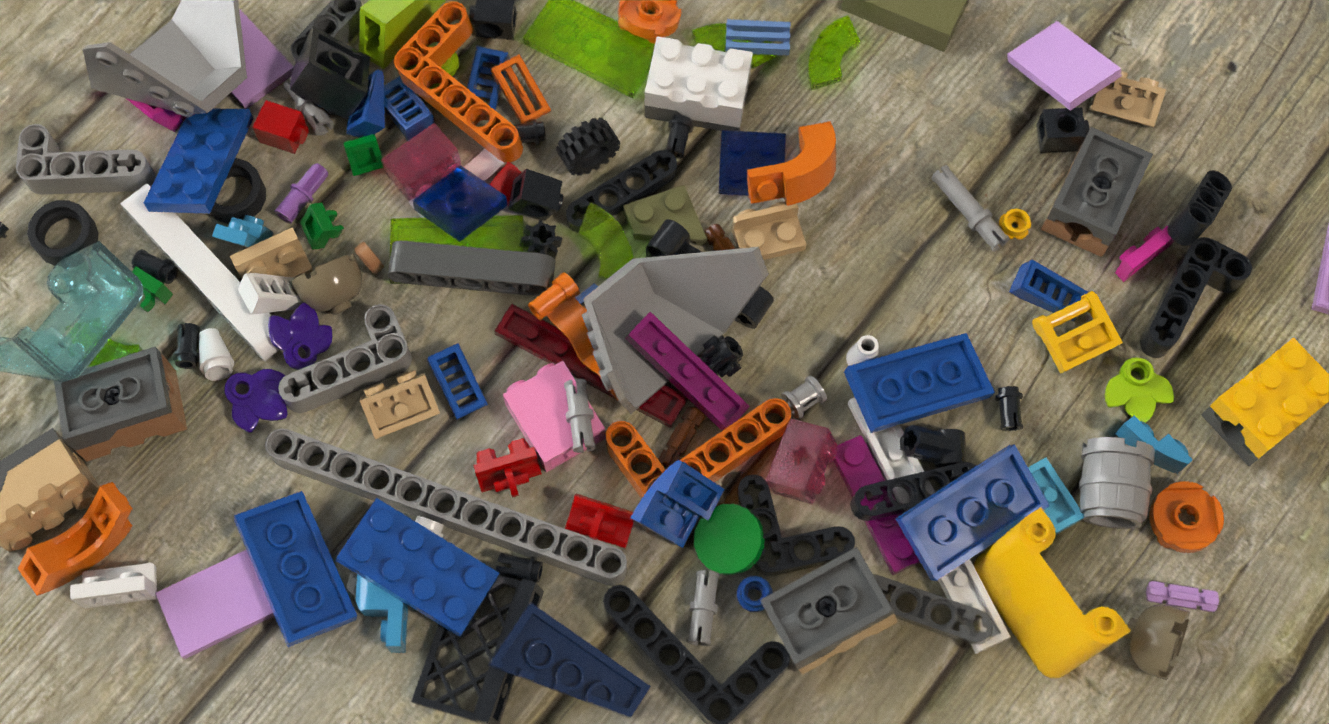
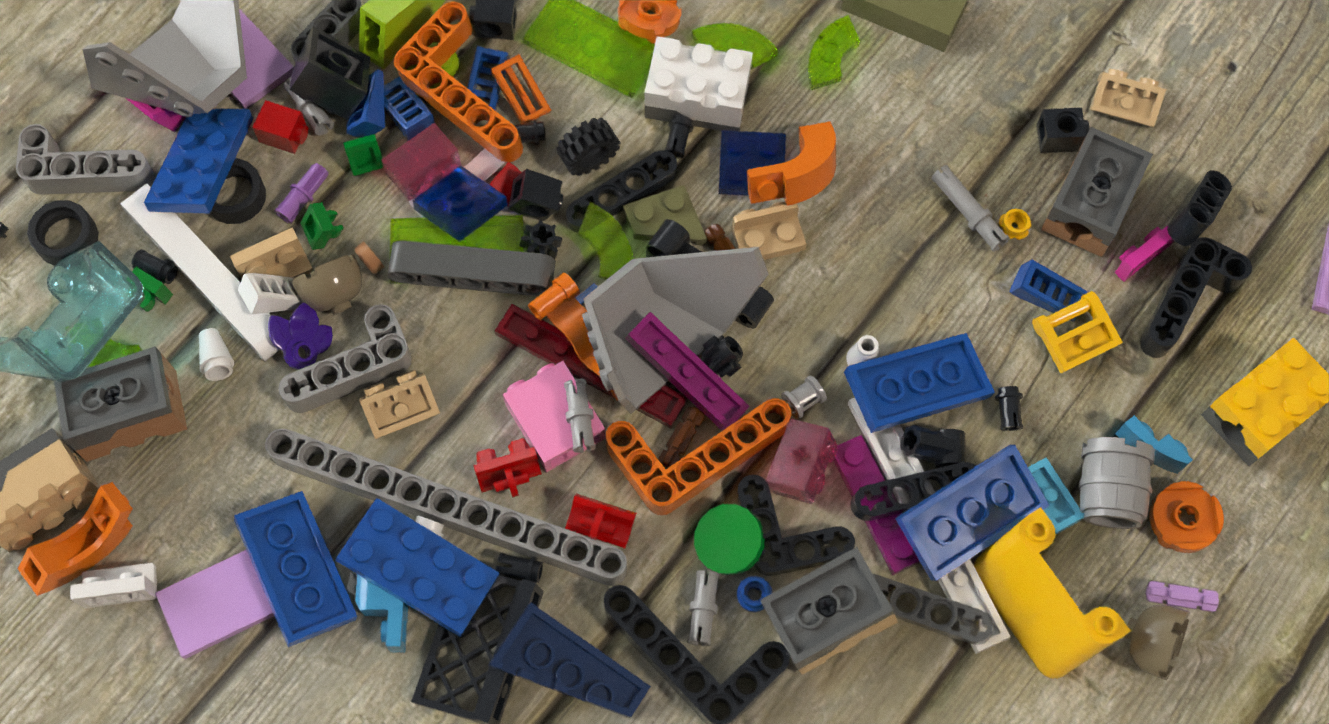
black pin [172,323,200,369] -> none
dark azure slope [212,215,273,247] -> none
dark purple plate [224,369,288,433] -> none
blue slope [427,343,488,420] -> none
blue slope [631,460,724,548] -> none
medium blue tile [726,19,790,55] -> none
lavender tile [1007,21,1121,110] -> none
lime plate [1105,357,1174,423] -> none

